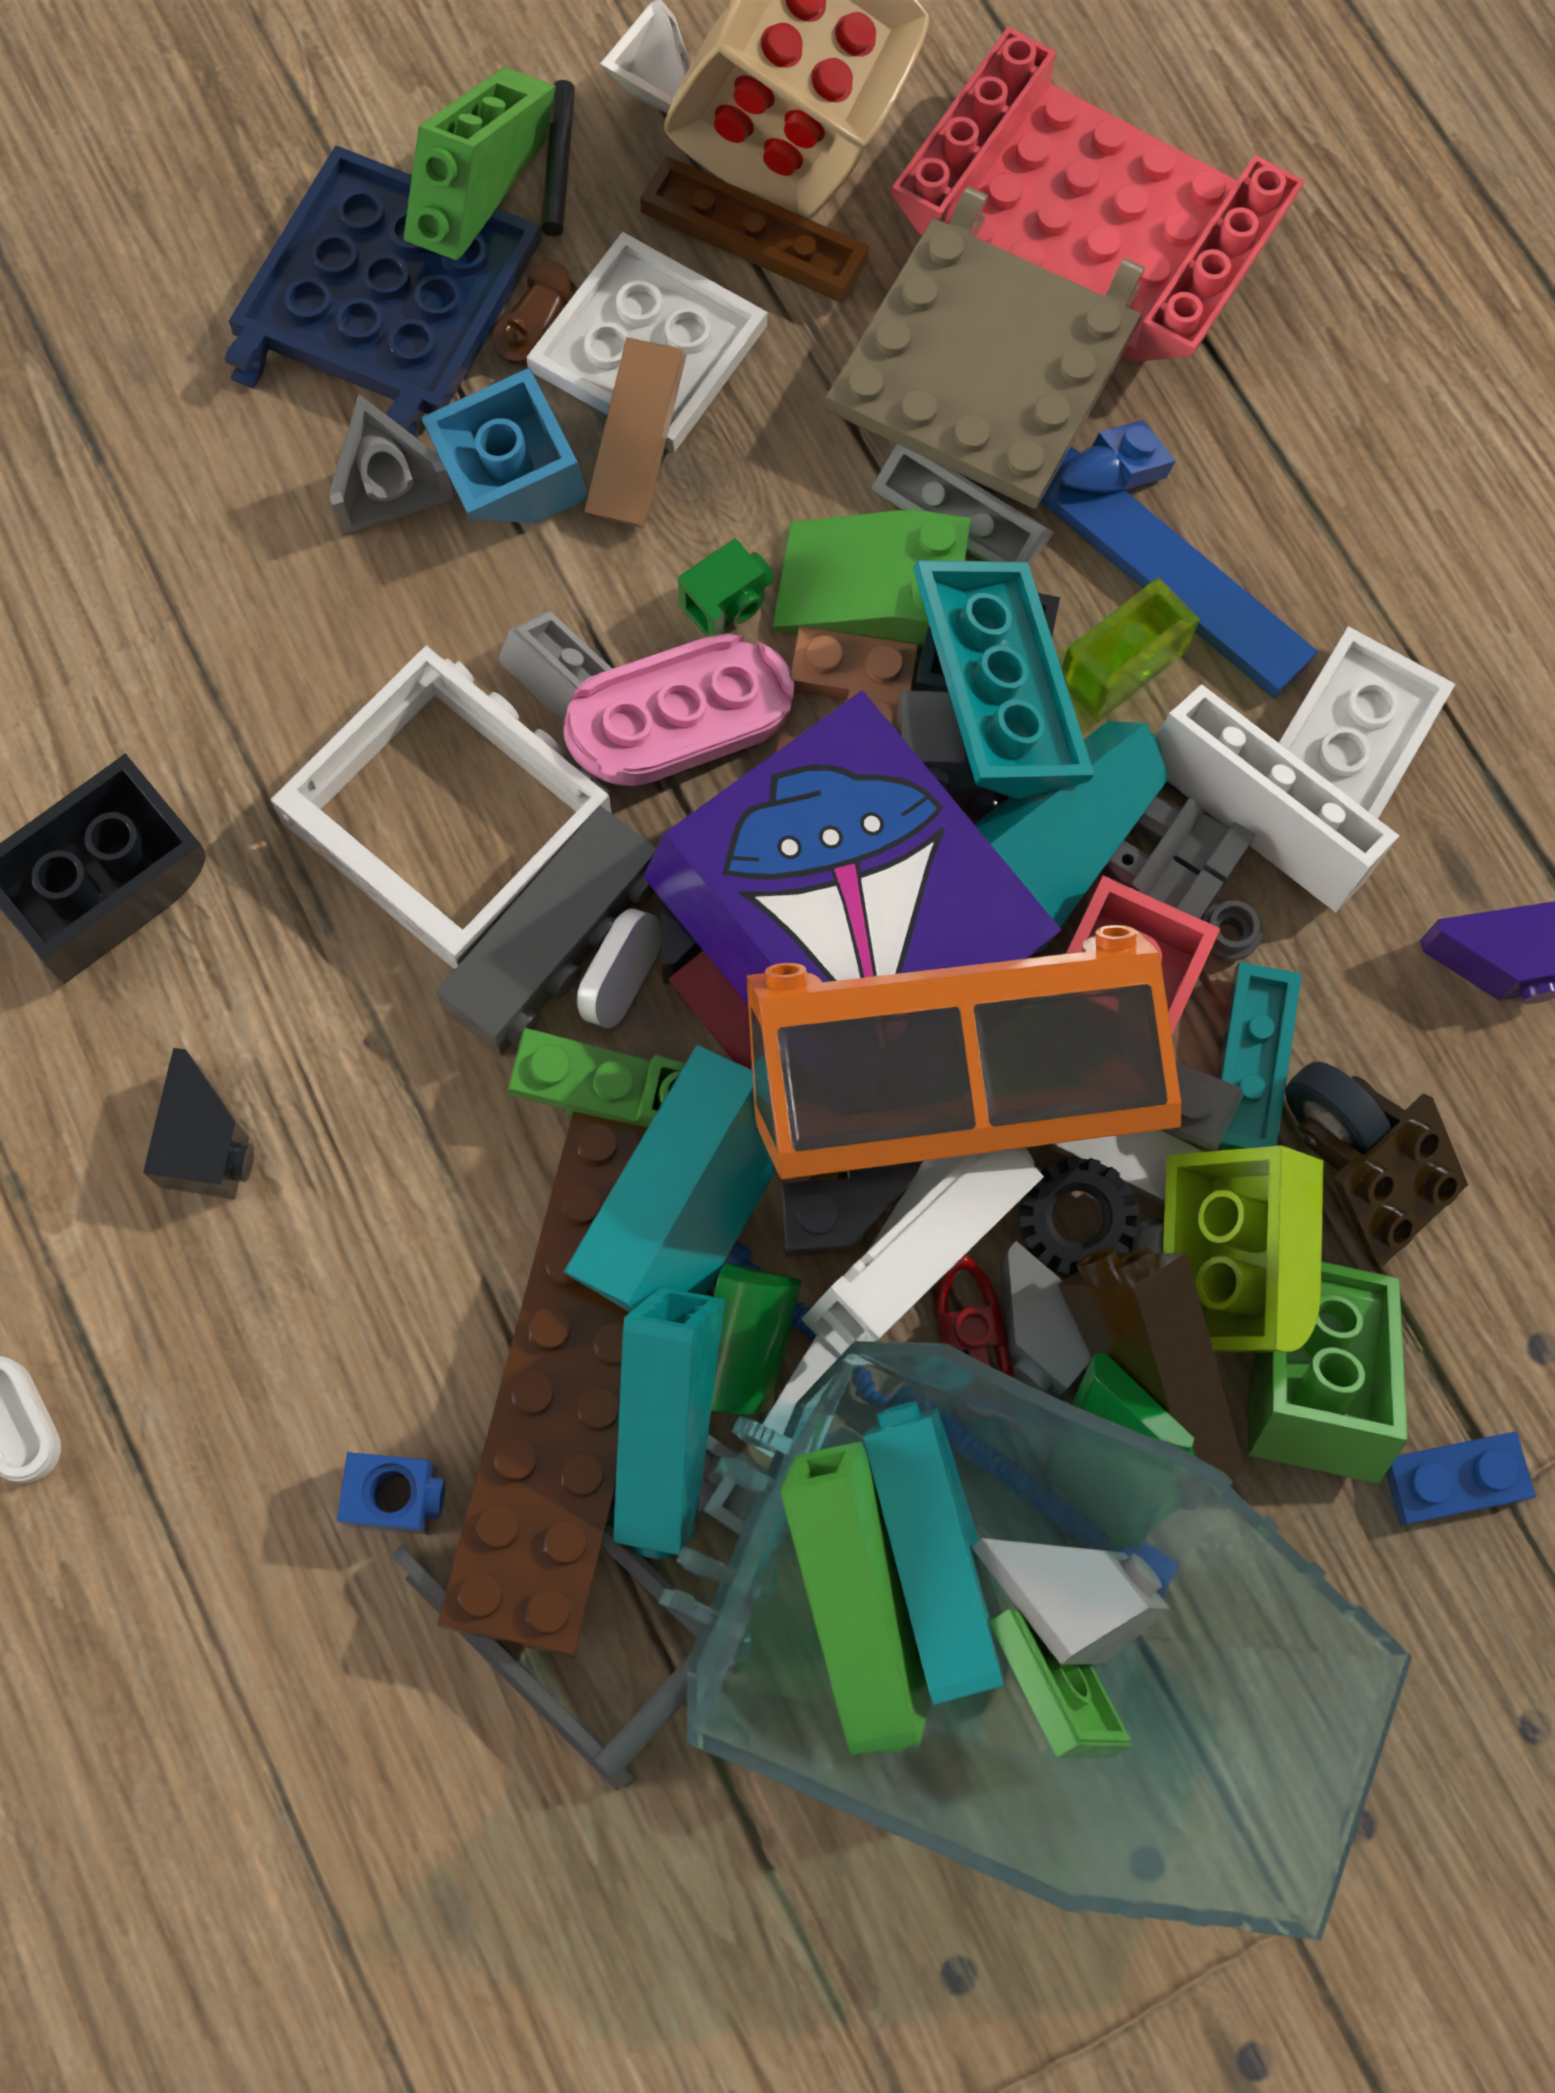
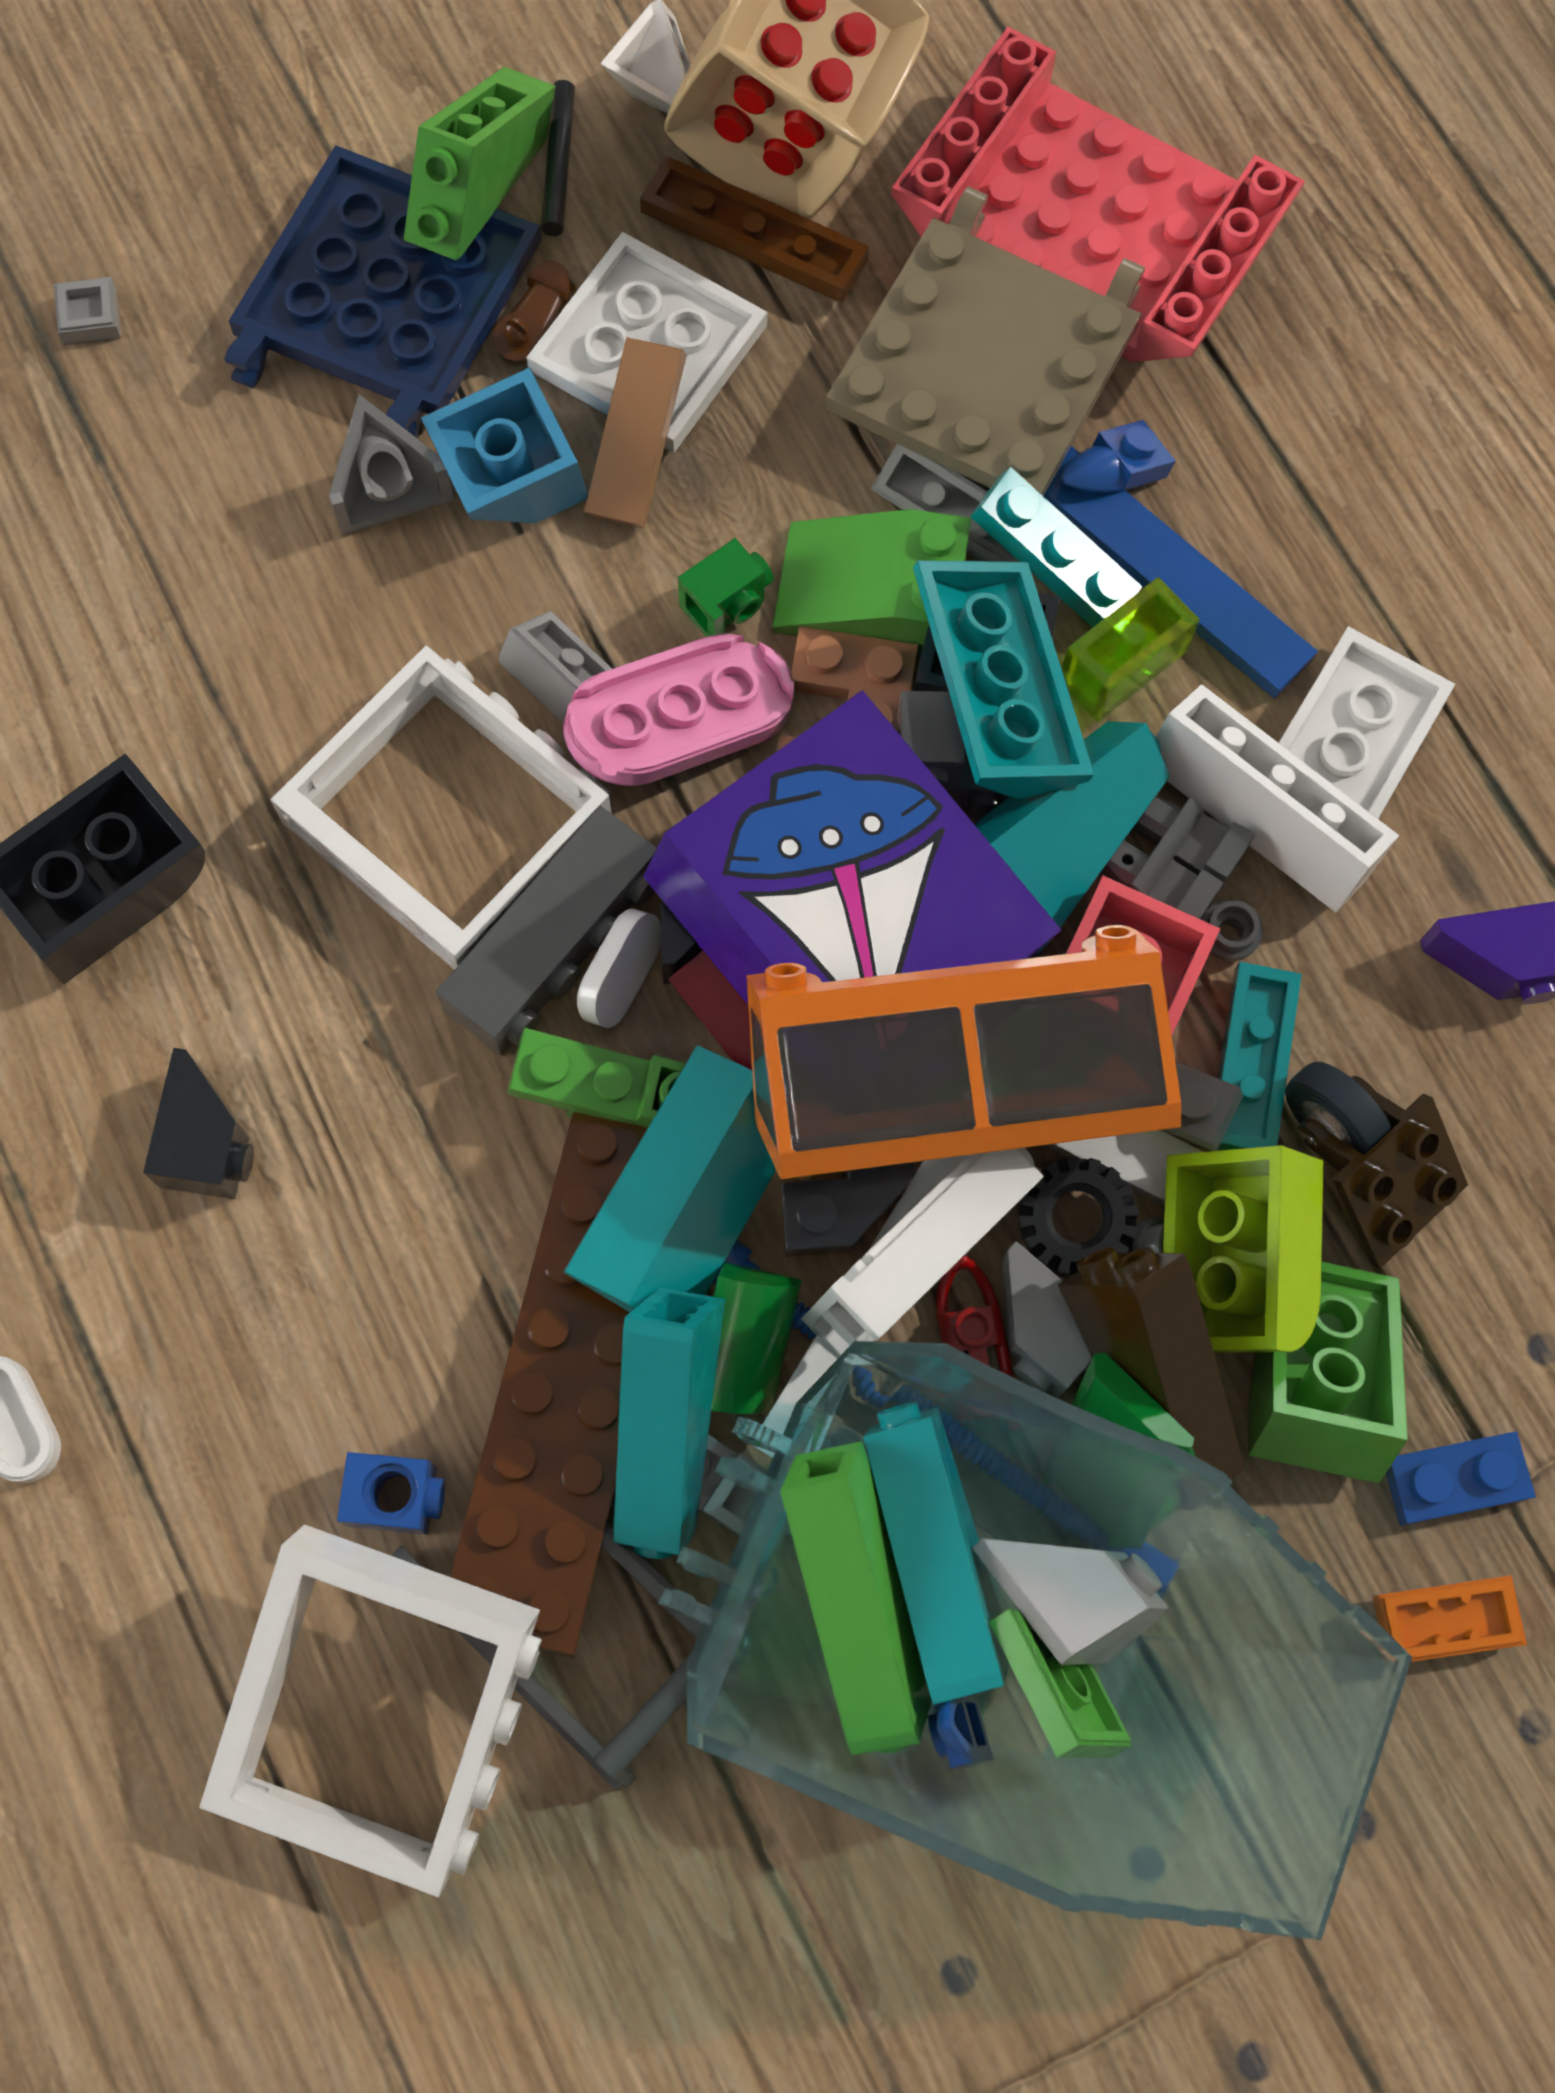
none -> light grey tile [54,277,121,345]
none -> white window [199,1524,542,1898]
none -> plate [928,1694,994,1768]
none -> plate [970,467,1142,636]
none -> orange plate [1372,1575,1527,1665]

